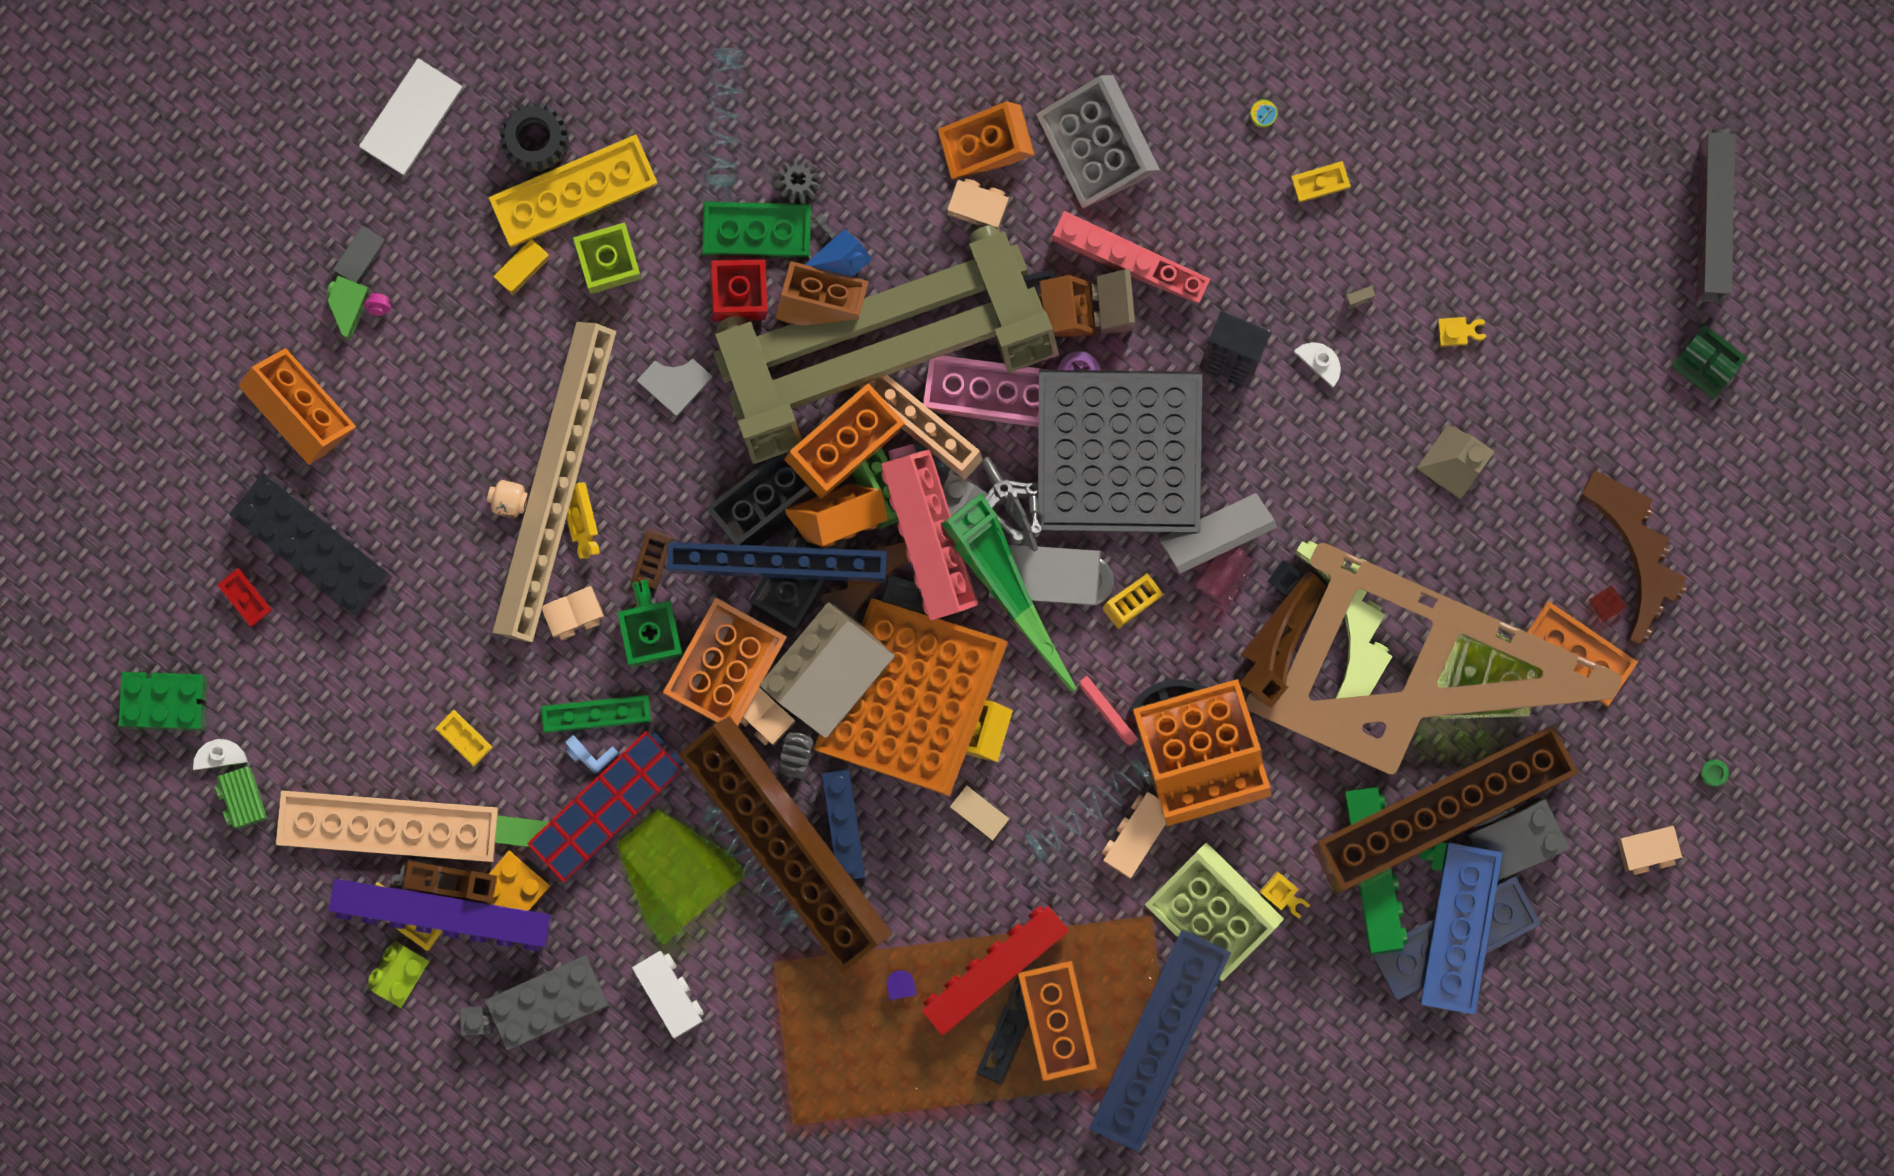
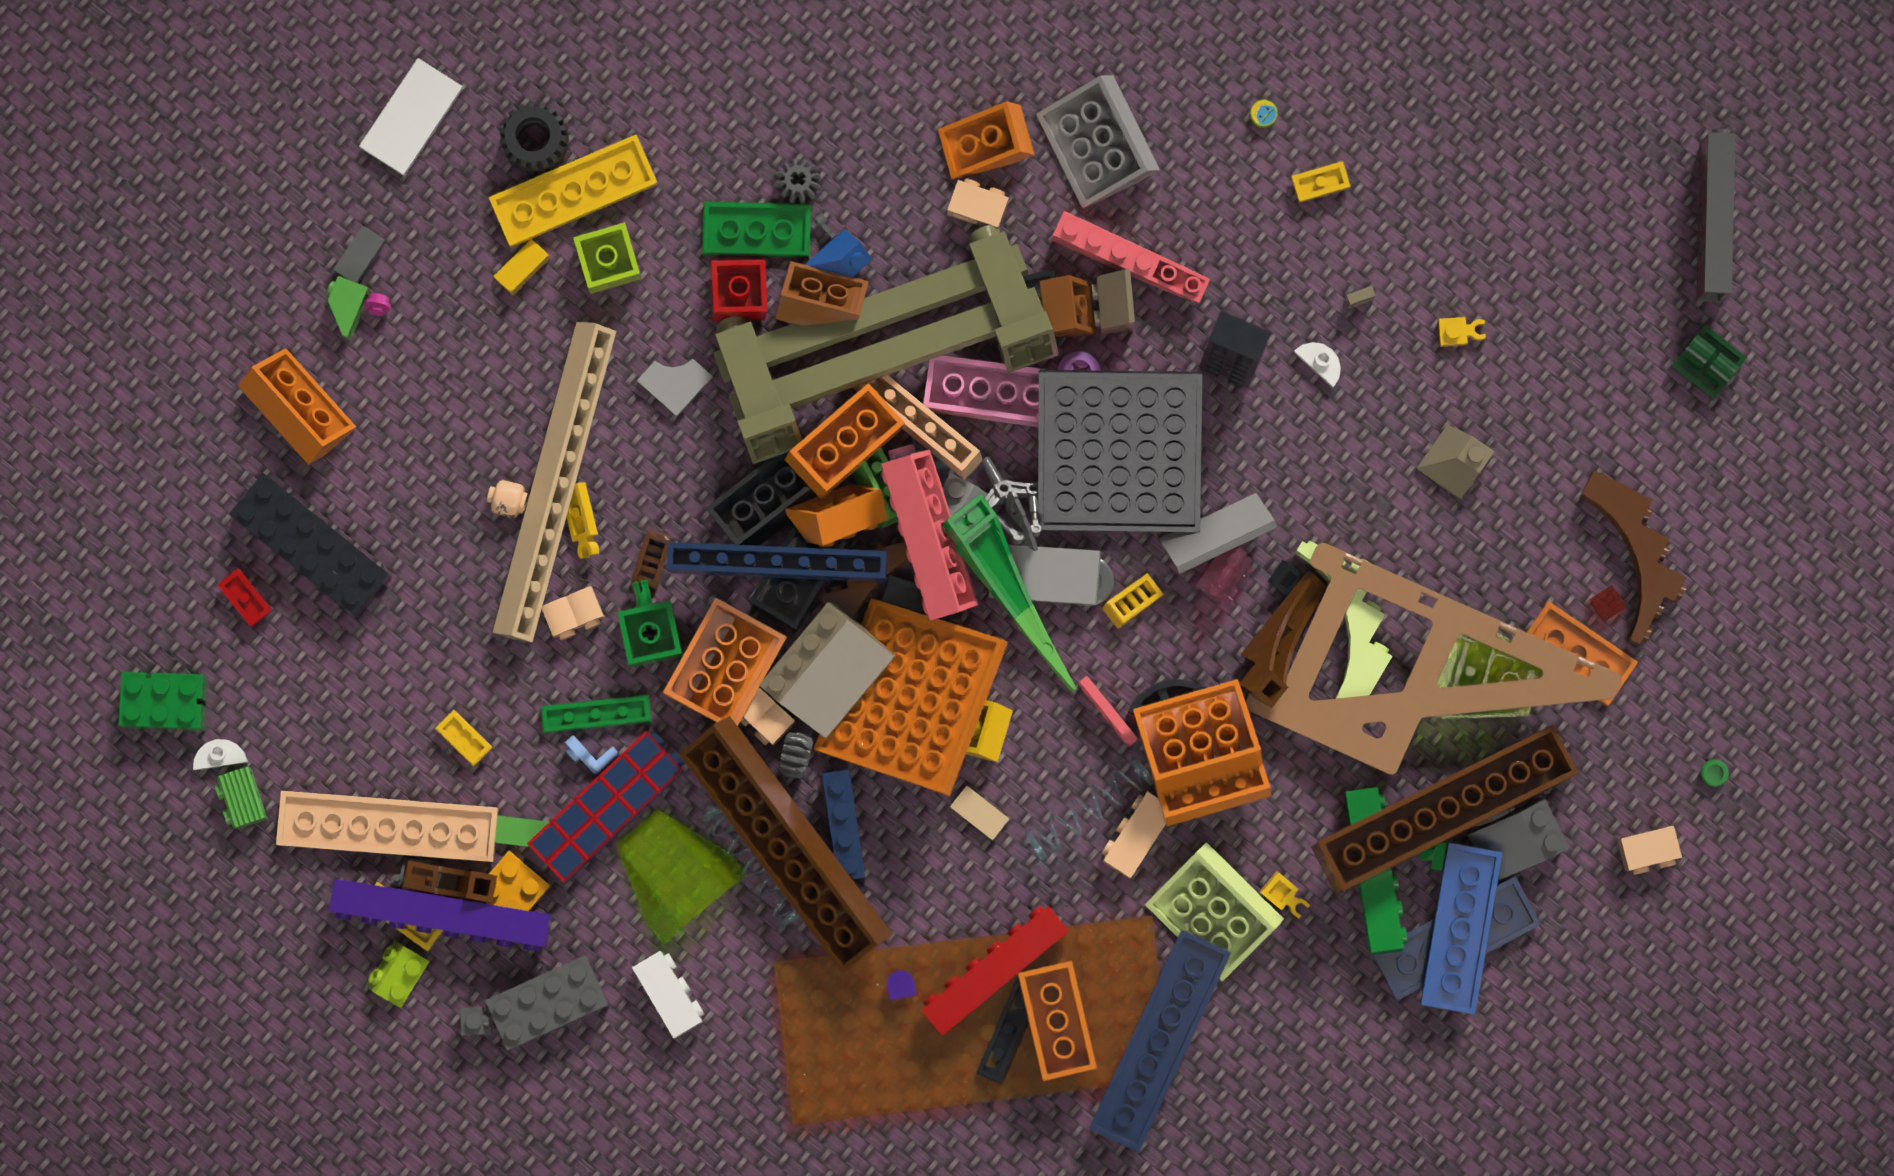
clear light blue piece [703,48,746,186] -> none

